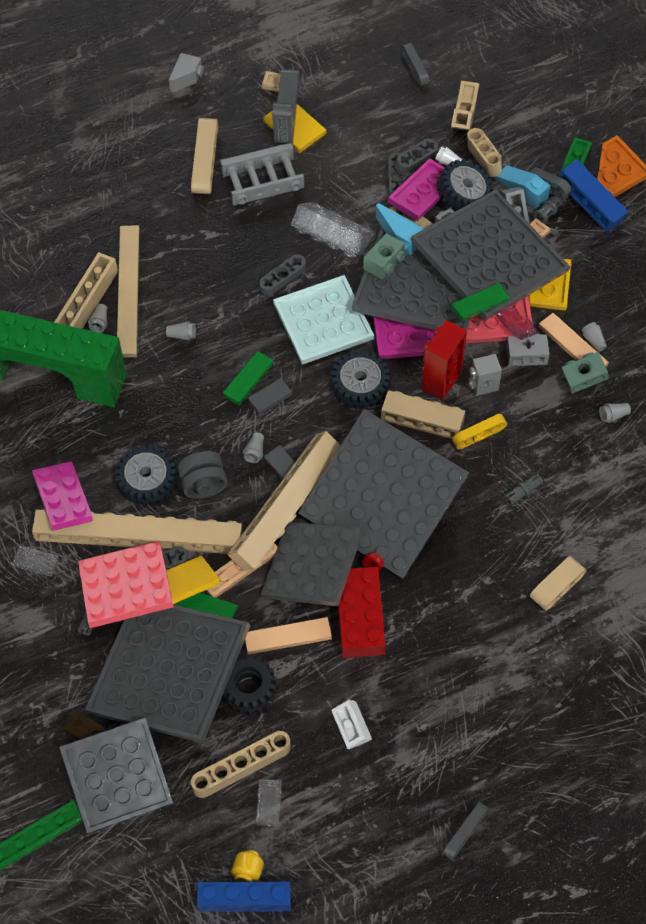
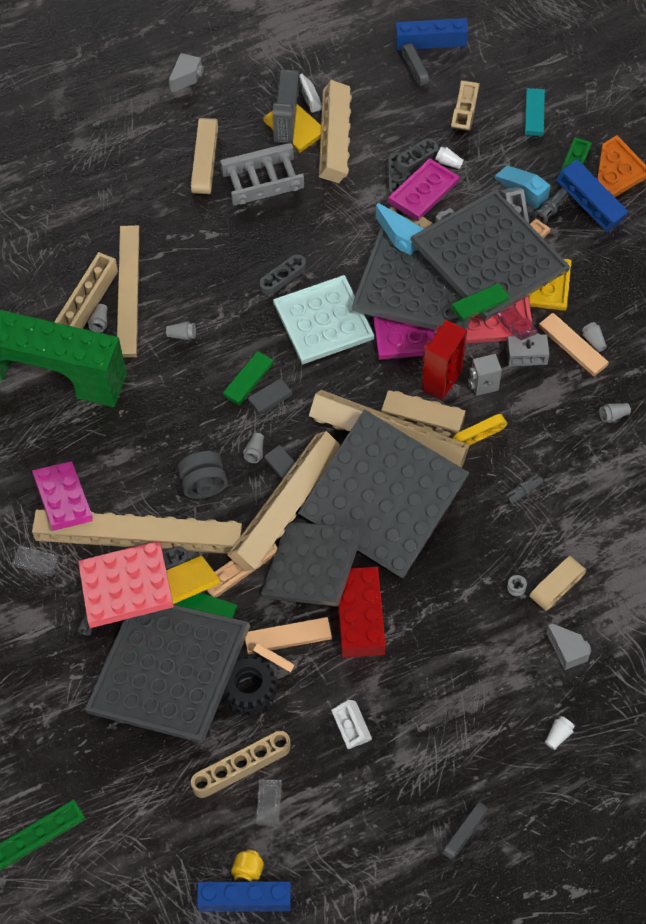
dark grey plate [60,717,173,833] -> none
dark brown brick [63,710,107,741] -> none
wheel [115,445,177,506] -> none
tan tile [262,71,280,92] -> none
clear slope [291,202,377,258] -> none
wheel [331,350,390,409] -> none
red tile [362,552,384,572] -> none
sand green brick [364,233,406,280] -> none
wheel [437,159,493,212] -> none
tan beam [467,128,502,177] -> none
dark grey beam [529,167,572,198] -> none
sand green brick [562,352,609,394] -> none
none -> light nougat tile [253,644,294,673]
none -> white slope [299,74,322,113]
none -> tan brick [309,390,470,468]
none -> tan brick [319,80,352,184]
none -> blue brick [395,18,468,50]
none -> light grey bush [507,575,527,596]
none -> teal tile [525,88,545,136]
none -> white cone [544,716,575,750]
none -> light grey slope [546,624,591,670]

